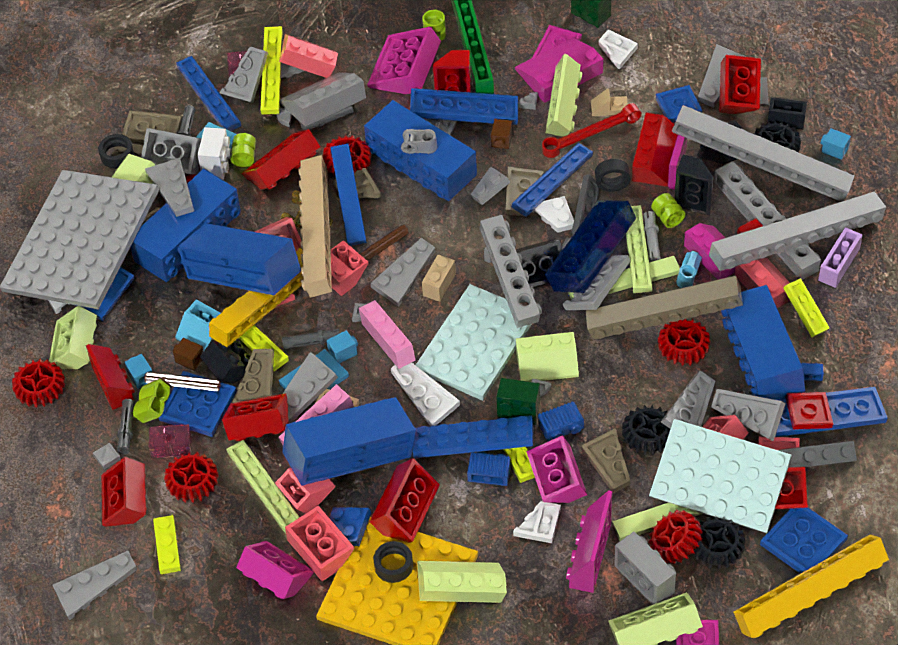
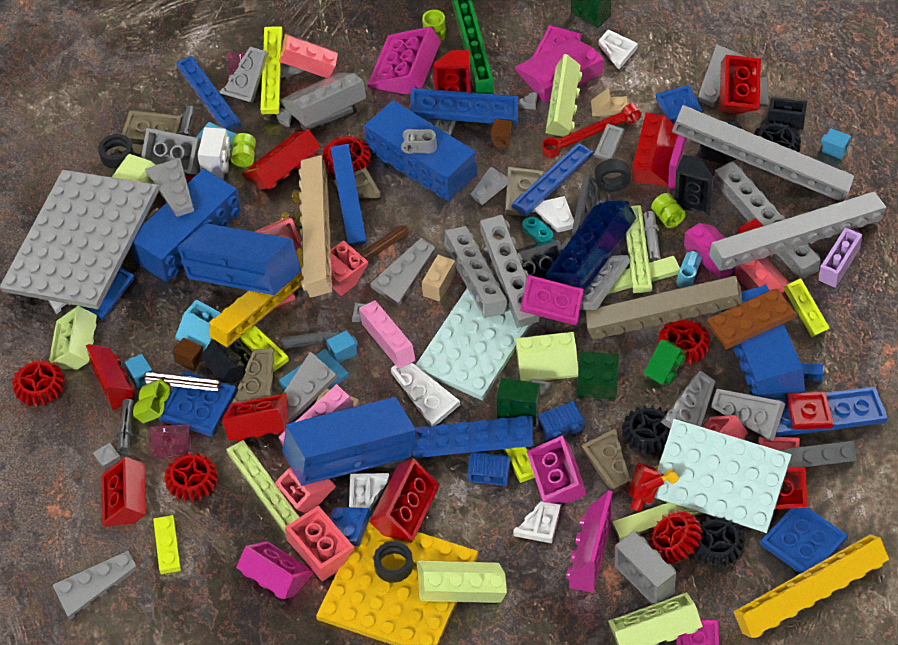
none -> white wing [349,473,389,511]
none -> light grey brick [444,226,508,318]
none -> dark pink tile [520,275,584,325]
none -> teal plate [522,217,553,244]
none -> dark green brick [577,351,619,399]
none -> light grey tile [594,124,625,160]
none -> red torso [628,462,679,512]
none -> green brick [643,339,687,386]
none -> dark orange plate [707,288,796,349]

